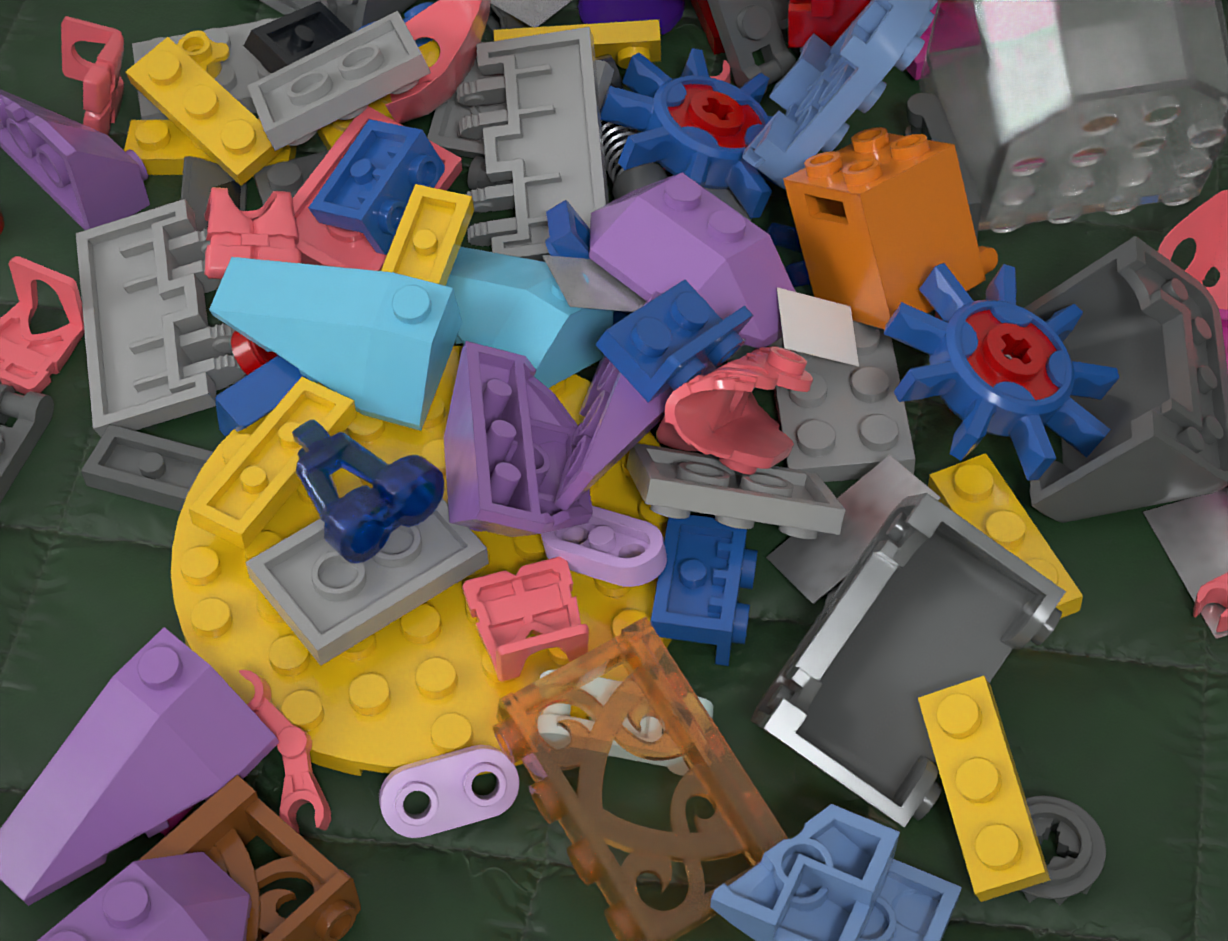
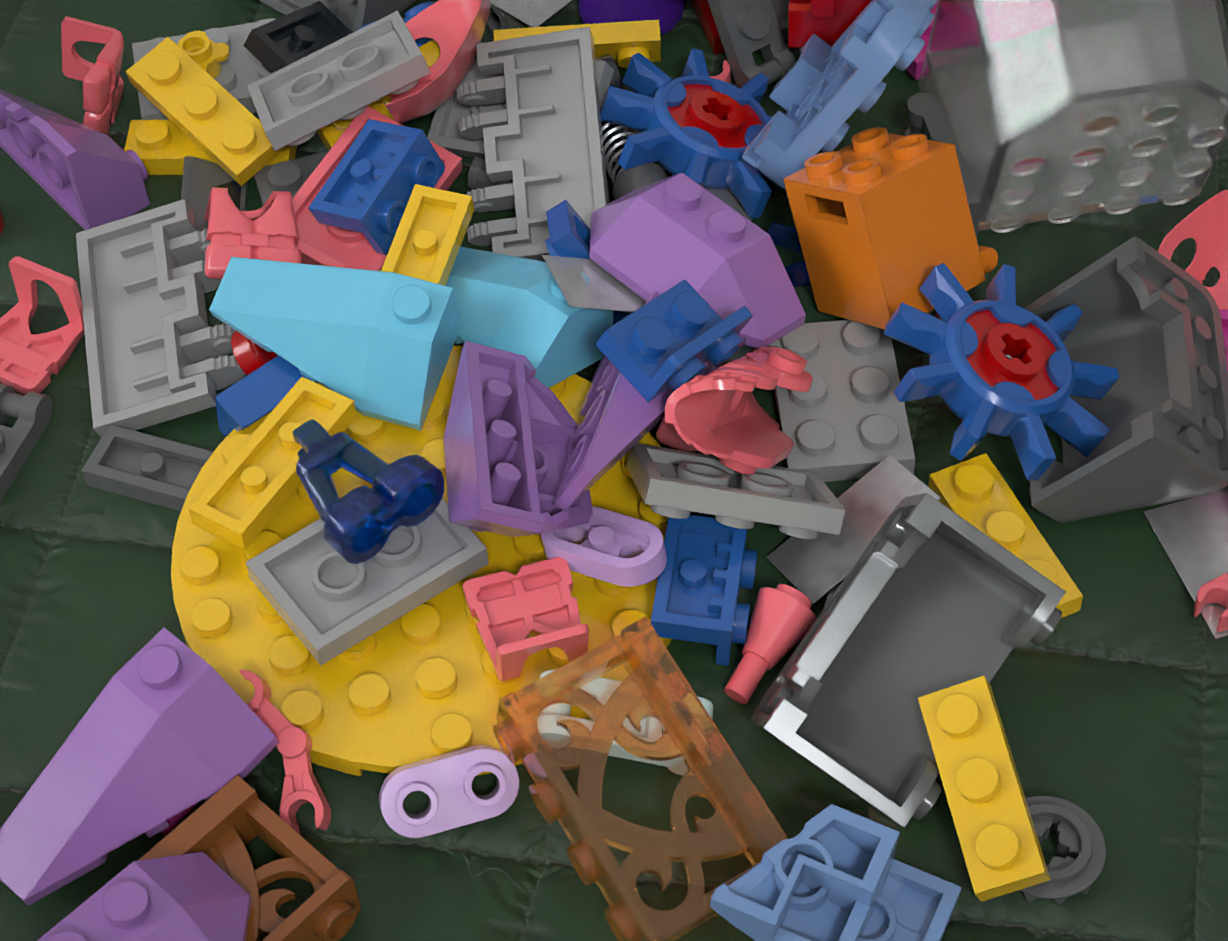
white sticker [777,287,859,367] -> none
none -> coral cone [724,584,817,704]

